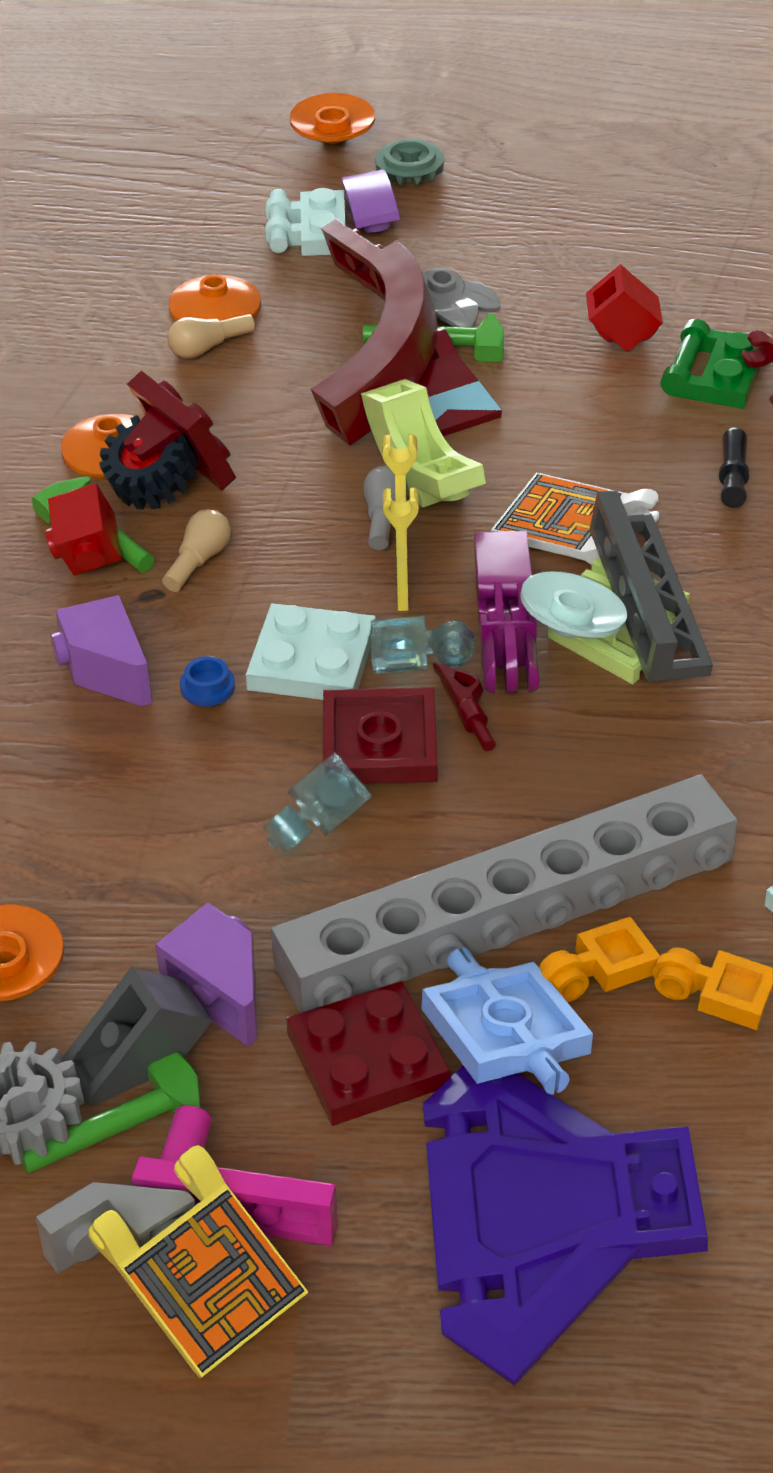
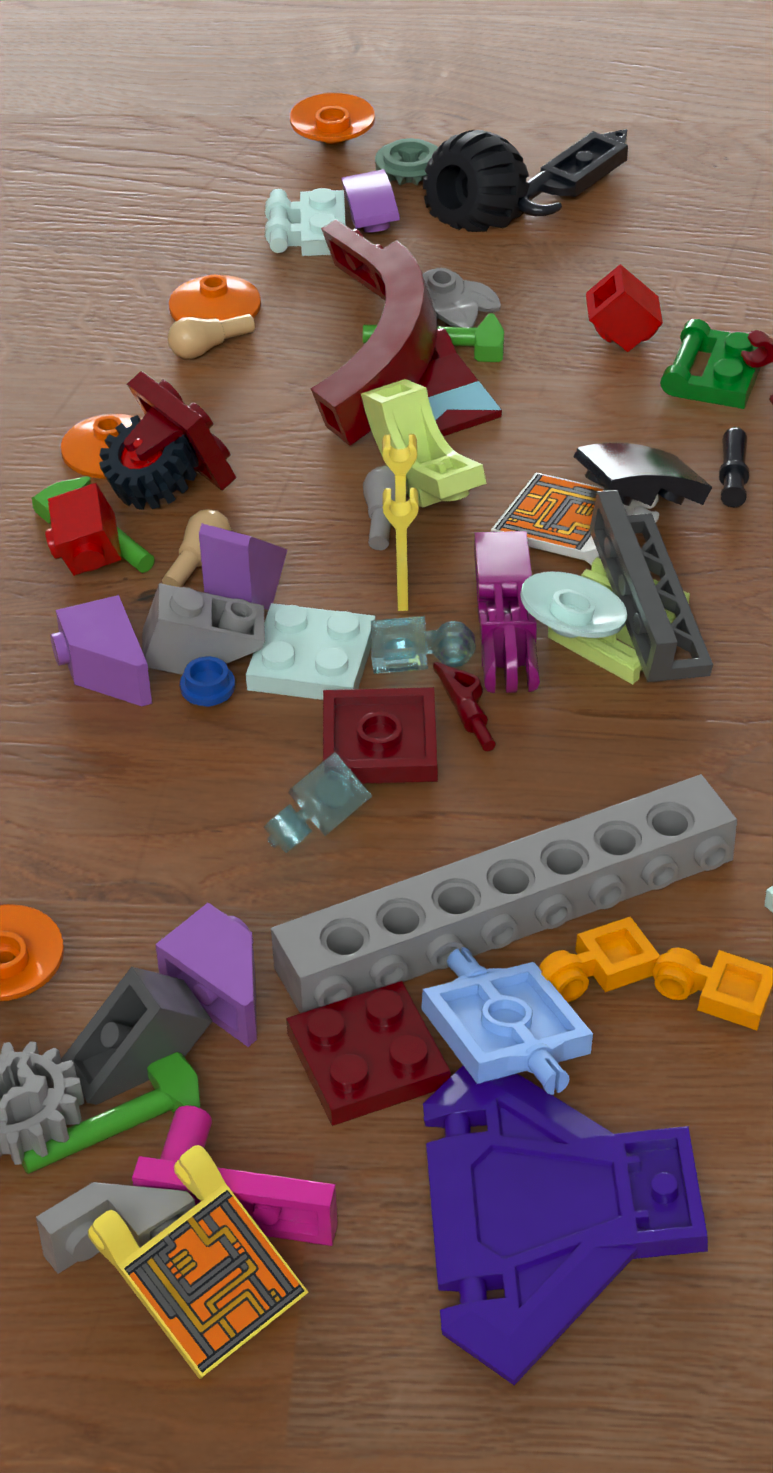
none -> light grey slope [142,583,265,675]
none -> medium lavender slope [199,523,287,610]
none -> black wheel [423,130,530,232]
none -> black plate [518,129,628,216]
none -> black slope [573,443,712,506]

